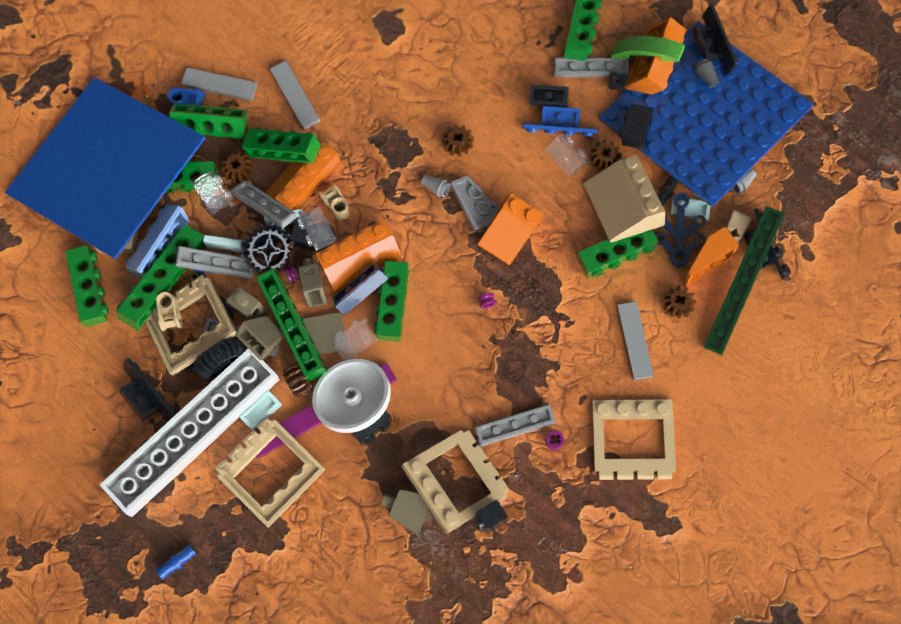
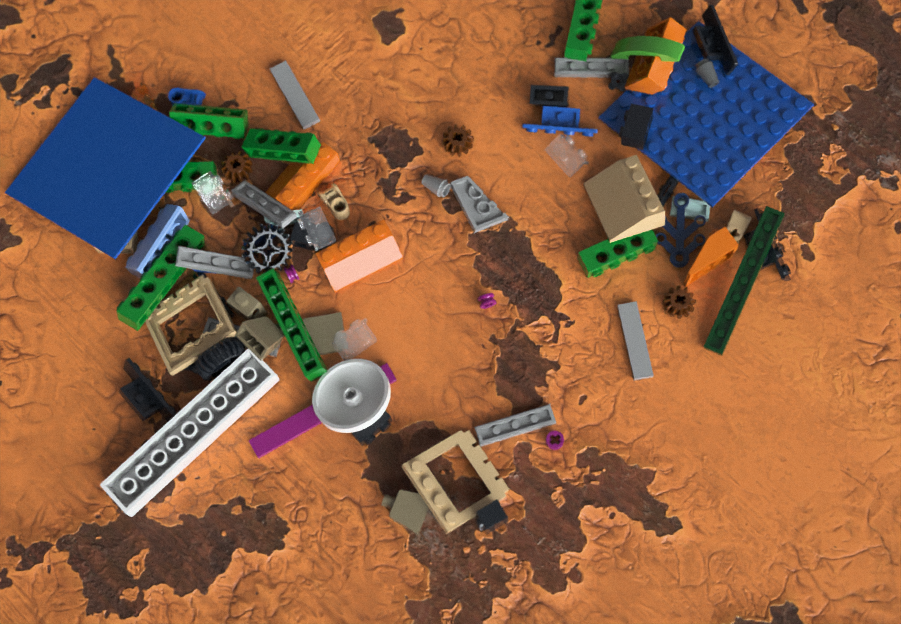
green brick [65,245,109,327] -> none
blue pin [155,544,196,580] -> none
tan piece [156,292,183,331] -> none
light grey tile [181,68,257,102] -> none
light aqua tile [203,235,244,253] -> none
tan hinge [215,417,325,528] -> none
light aqua tile [239,390,282,431] -> none
reddish brown gear [283,362,312,397] -> none
dark tan torso [299,259,328,308] -> none
slope [332,262,388,315] -> none
green brick [373,261,410,342] -> none
orange slope [477,193,543,265] -> none
reddish brown gear [589,139,622,171] -> none
tan hinge [592,400,676,480] -> none
light grey cone [731,168,757,194] -> none

